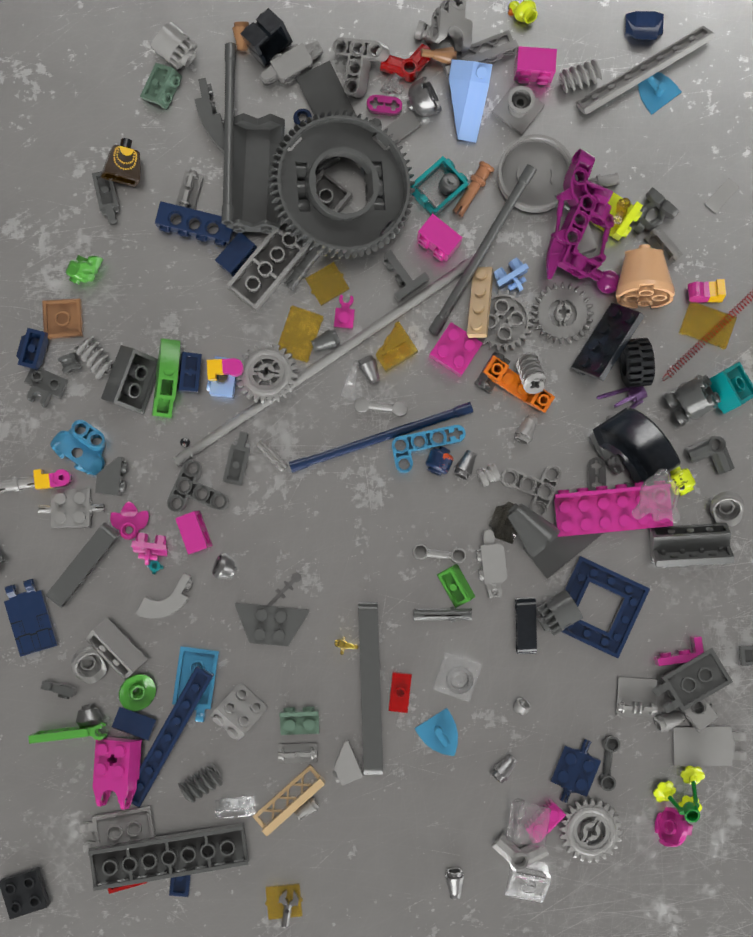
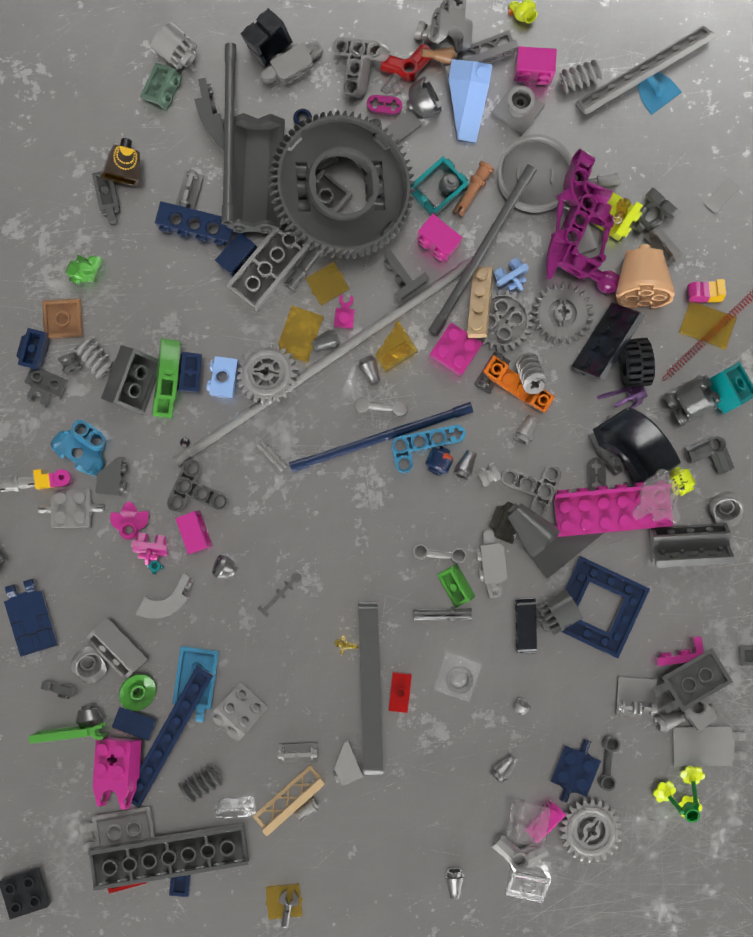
dark grey beam [46,522,120,608] -> none
leg [207,358,244,381] -> none
dark grey hinge [223,431,251,486] -> none
medium nougat cone [232,21,249,51] -> none
dark grey wing [235,603,309,646] -> none
sand green bracket [279,706,320,735] -> none
dark grey tile [296,60,357,118] -> none
dark azure shield [414,708,458,756] -> none
dark blue slope [625,11,664,40] -> none
dark pink tile [655,807,693,847] -> none

